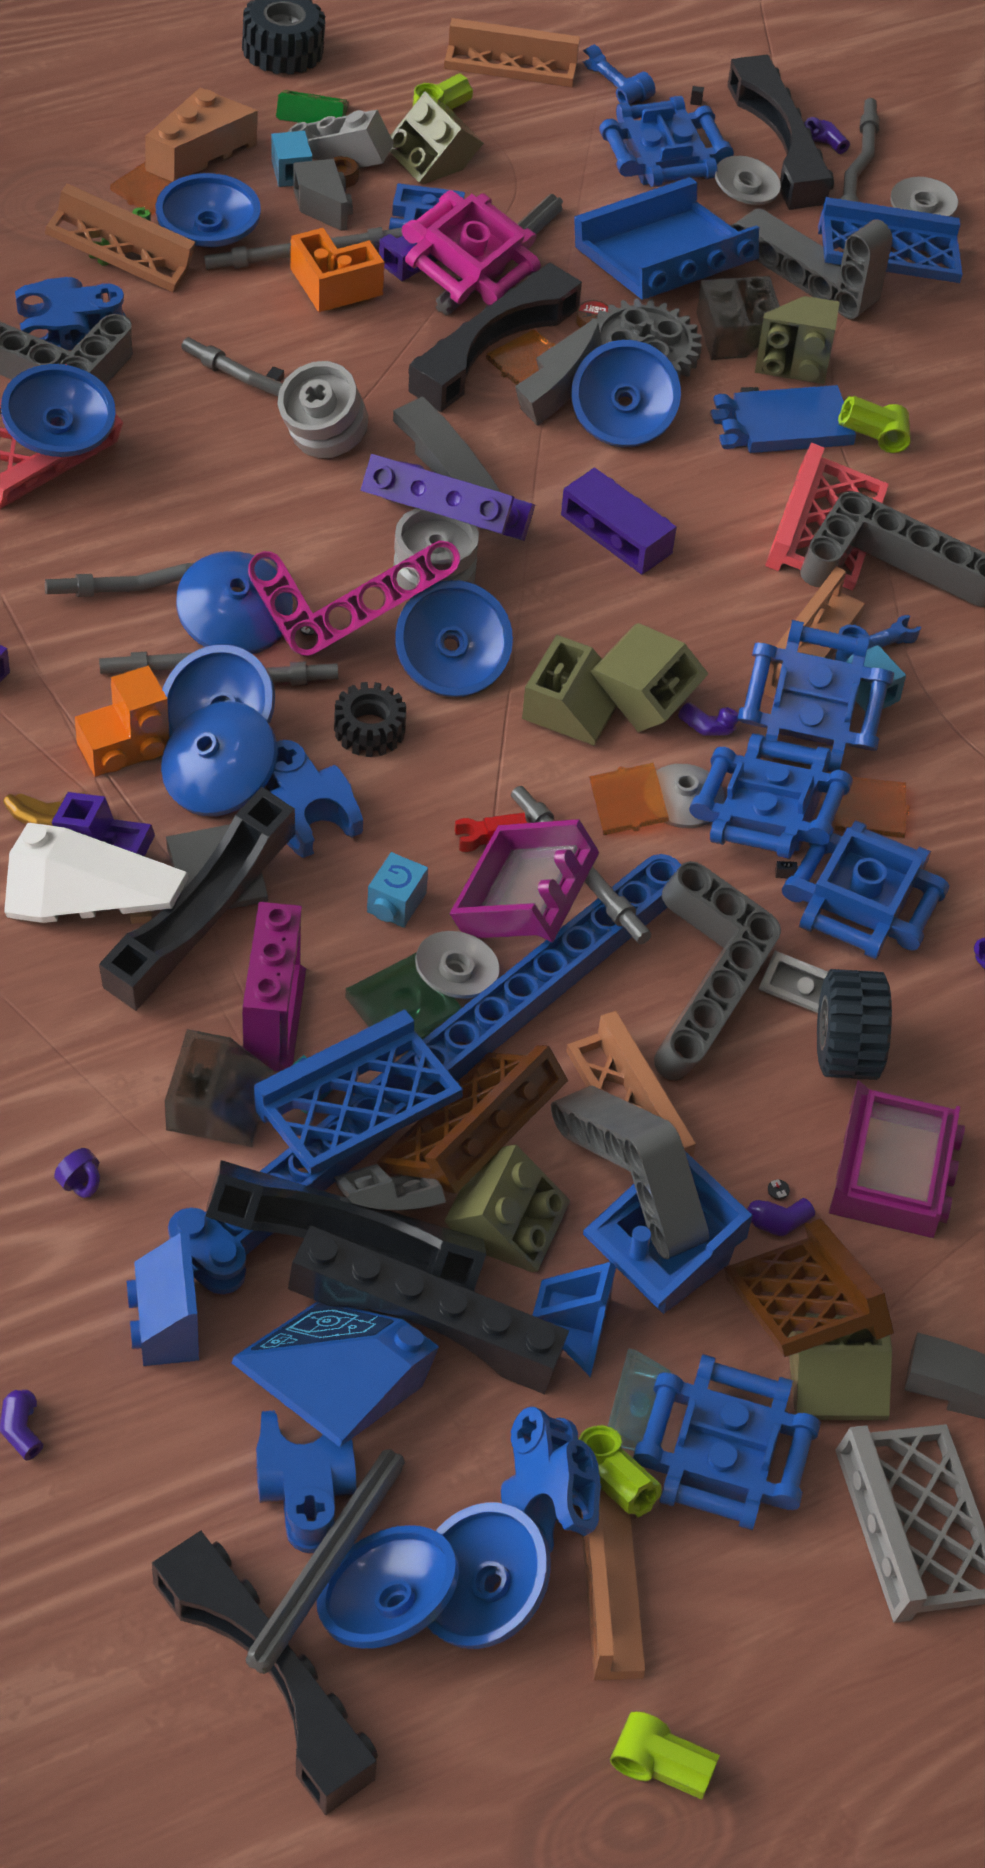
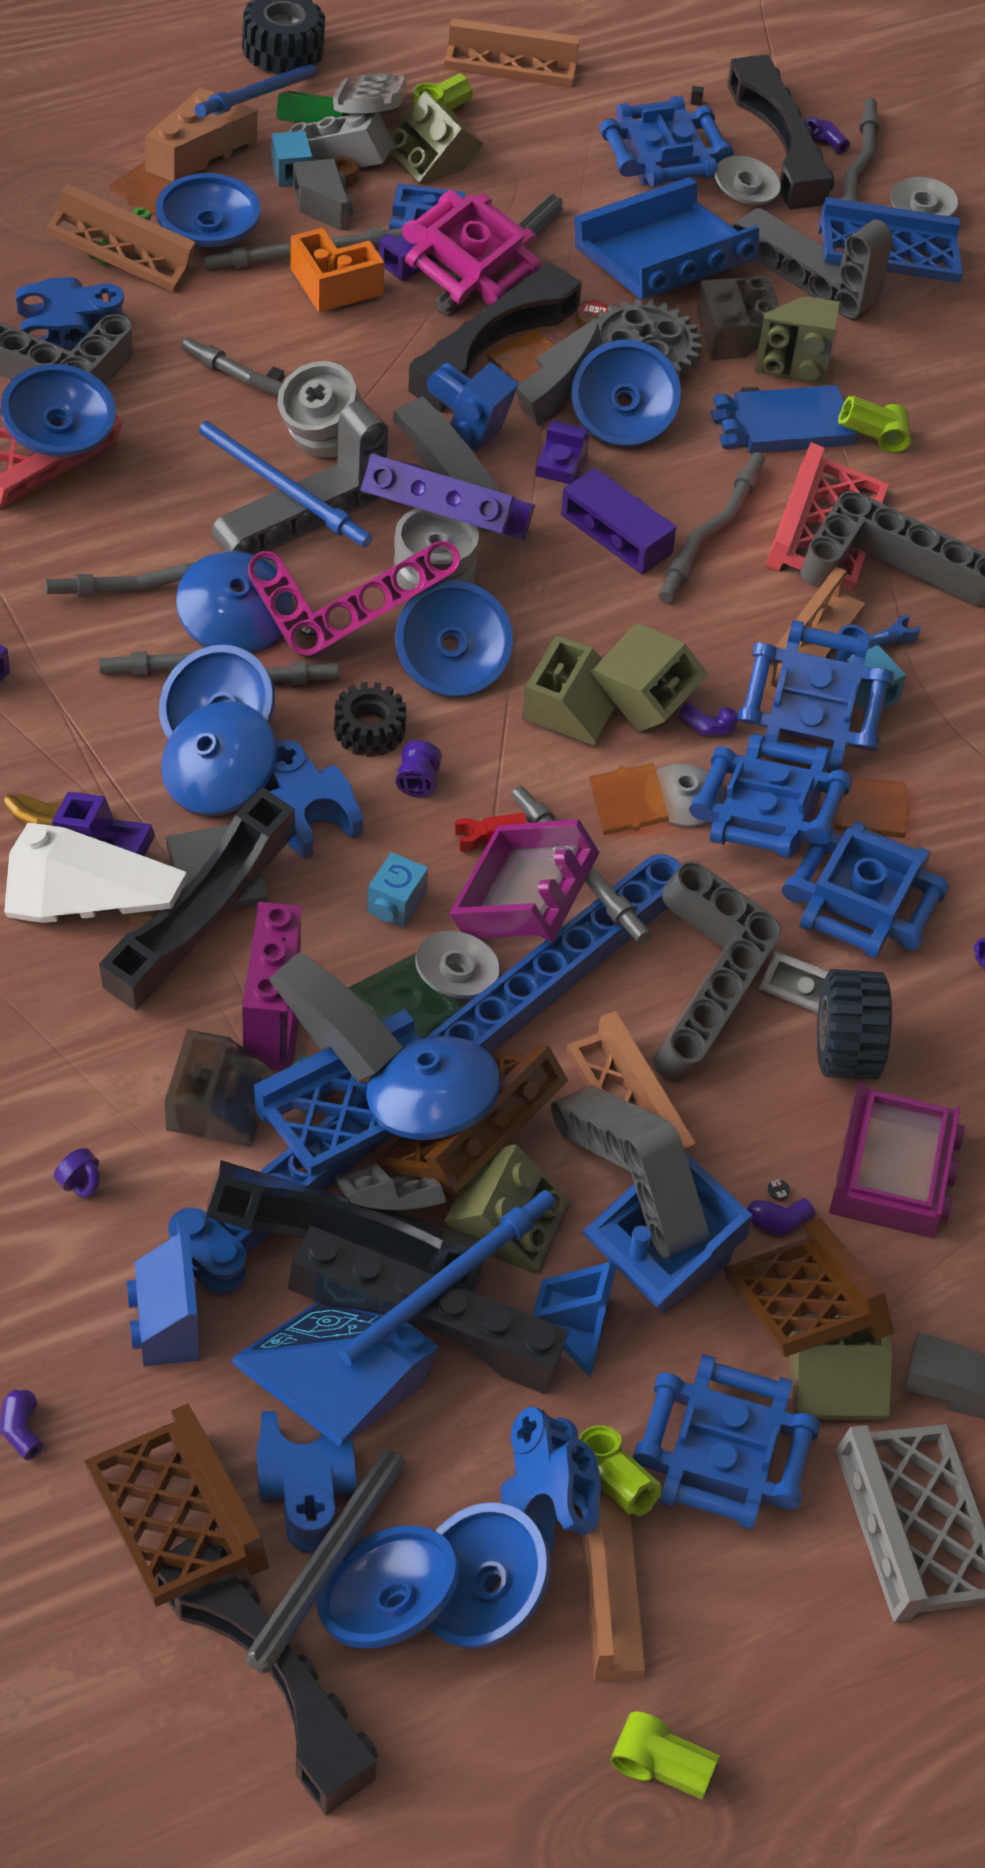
orange brick [75,665,169,777] -> none
blue brick [583,45,656,105] -> none
clear light blue slope [608,1348,671,1451] -> none
black piece [775,861,798,878] -> none
none -> reddish brown fence [85,1403,269,1607]
none -> blue bar [195,64,317,117]
none -> blue bar [199,421,373,548]
none -> dark grey beam [211,400,388,555]
none -> dark grey slope [269,952,403,1081]
none -> light grey tile [333,73,407,113]
none -> blue bar [339,1190,556,1366]
none -> blue dish [366,1036,500,1140]
none -> dark purple wheel [395,740,442,797]
none -> blue brick [427,362,519,453]
none -> dark purple brick [535,420,590,484]
none -> dark grey bar [658,452,765,603]

